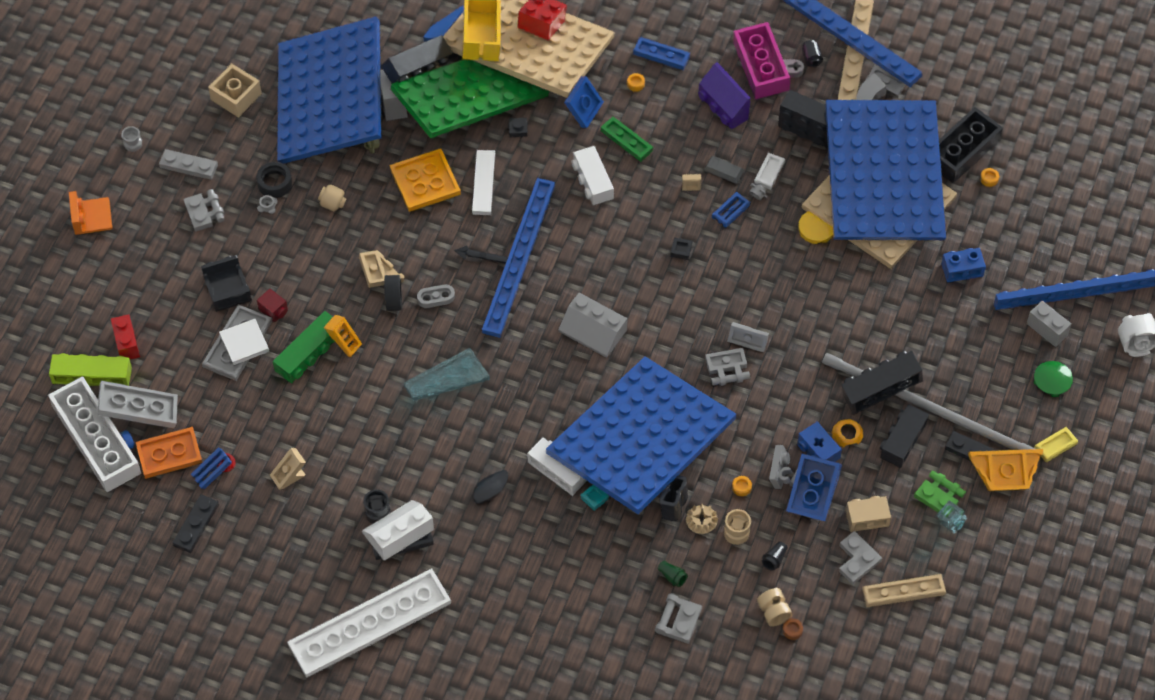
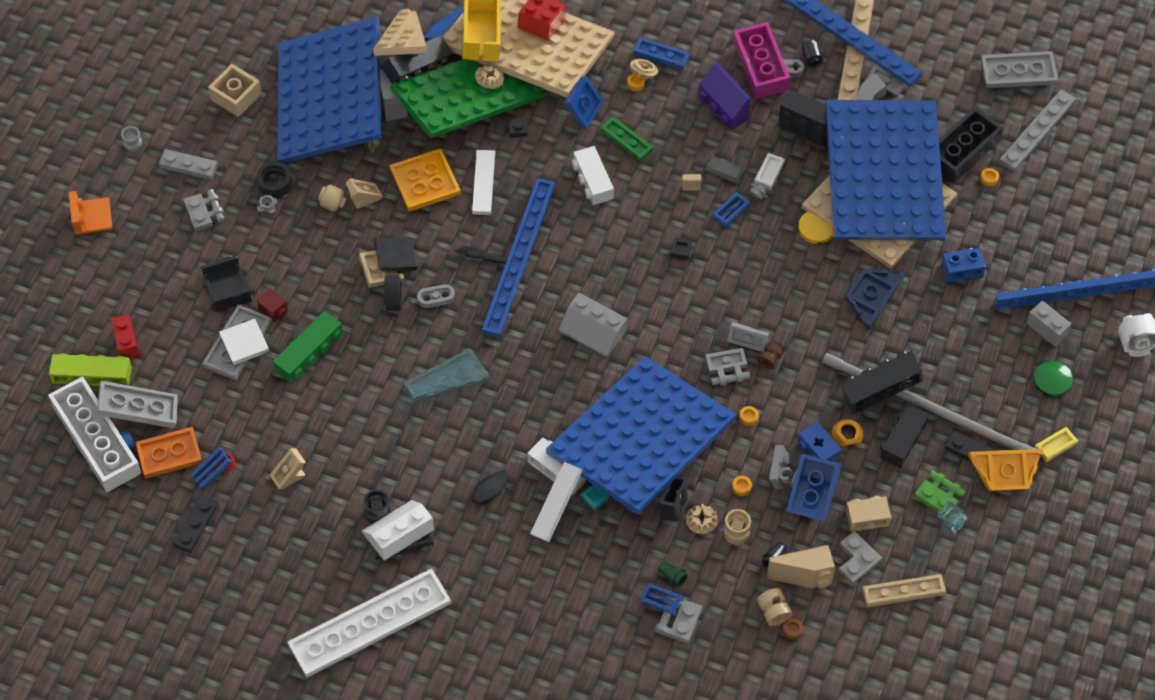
light orange slope [324,315,362,357] -> none
none -> tan slope [346,178,383,208]
none -> tan wing [373,9,427,56]
none -> black tile [374,238,418,271]
none -> tan gear [475,65,504,89]
none -> white tile [530,462,583,542]
none -> tan gear [630,59,658,79]
none -> blue tile [640,583,684,616]
none -> light orange tile [739,406,759,426]
none -> reddish brown wheel [757,342,784,369]
none -> tan slope [767,545,835,588]
none -> dark blue wing [845,268,906,329]
none -> light grey plate [980,51,1058,88]
none -> light grey plate [999,89,1076,172]

